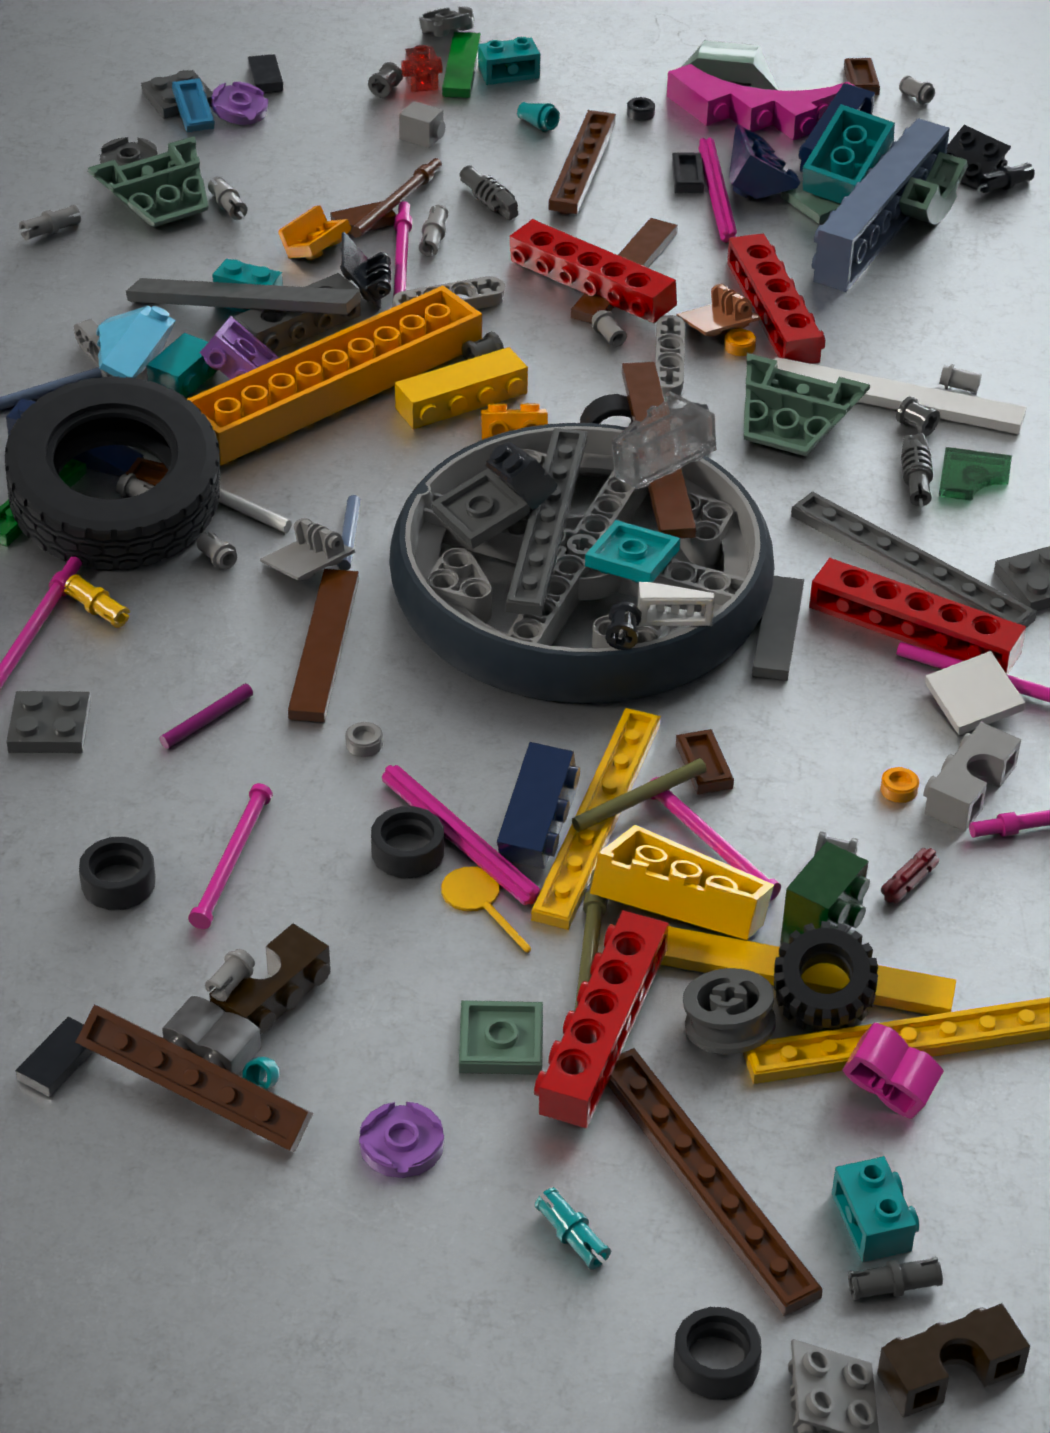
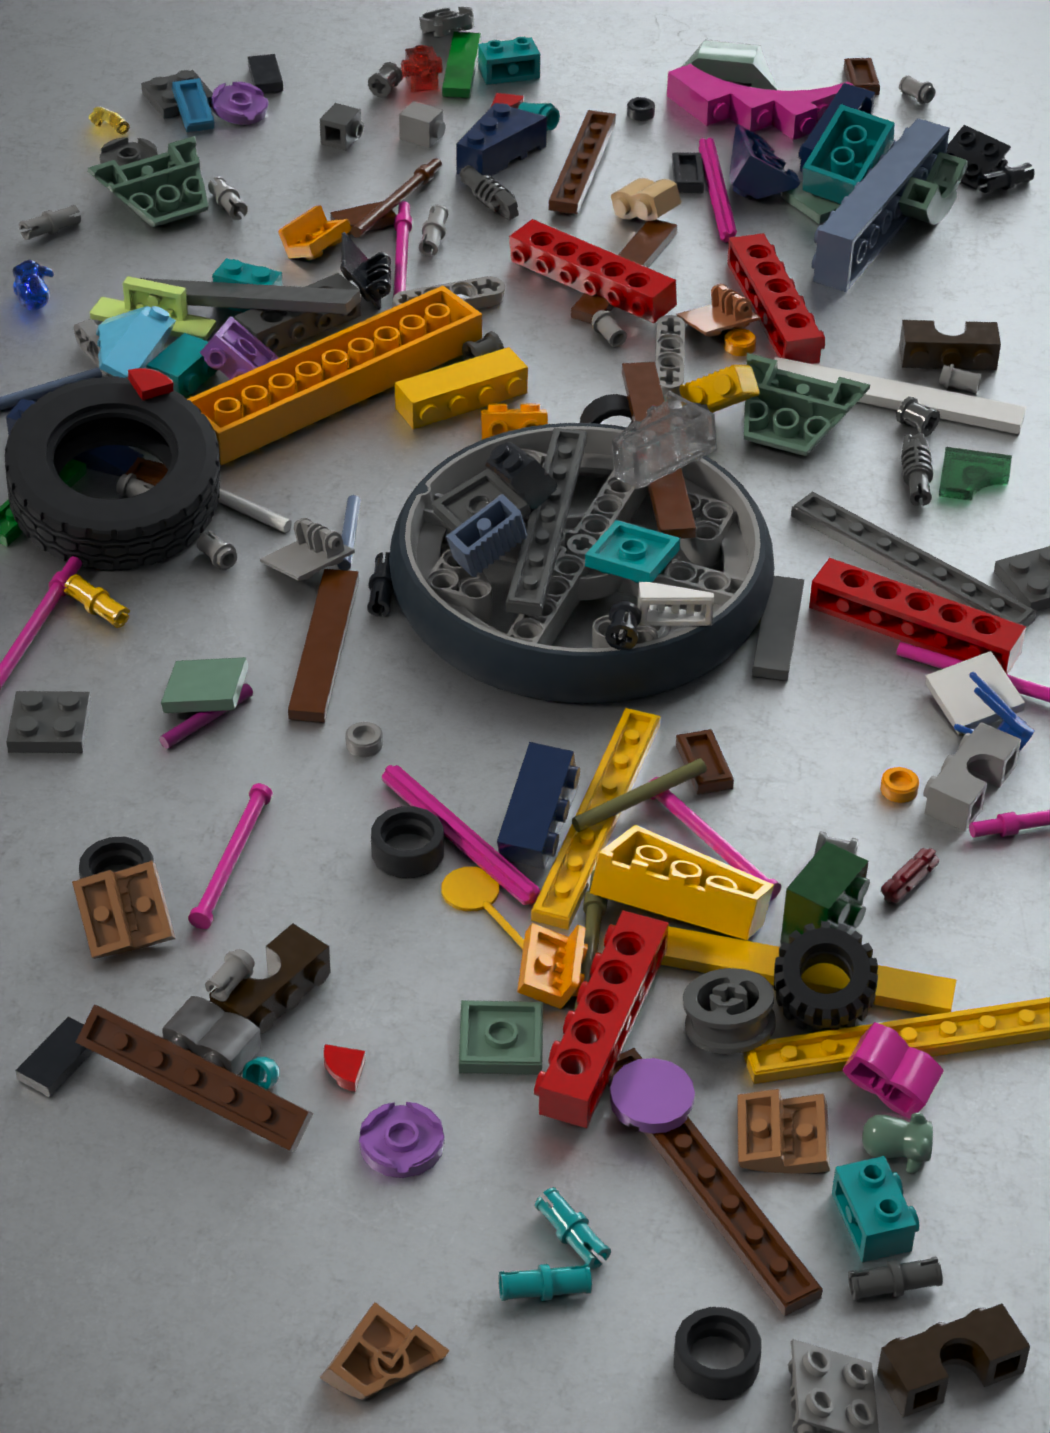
none -> clear blue animal [12,260,54,311]
none -> medium nougat slope [72,861,176,959]
none -> clear yellow arm [88,106,130,135]
none -> yellowish green bracket [90,276,216,341]
none -> red tile [128,368,173,400]
none -> sand green tile [161,657,248,713]
none -> dark grey brick [320,103,364,151]
none -> medium nougat slope [320,1302,449,1400]
none -> red tile [323,1044,366,1092]
none -> black pin [367,552,395,617]
none -> sand blue brick [446,494,527,577]
none -> dark blue wedge [456,103,547,176]
none -> red tile [491,93,524,109]
none -> teal pin [498,1264,592,1301]
none -> light orange bracket [517,923,588,1009]
none -> medium lavender tile [609,1058,695,1134]
none -> tan brick [610,178,681,221]
none -> yellow brick [679,365,760,414]
none -> medium nougat slope [737,1089,830,1174]
none -> sand green animal [862,1112,933,1174]
none -> dark brown arch [899,320,1001,370]
none -> blue plant [954,672,1035,751]

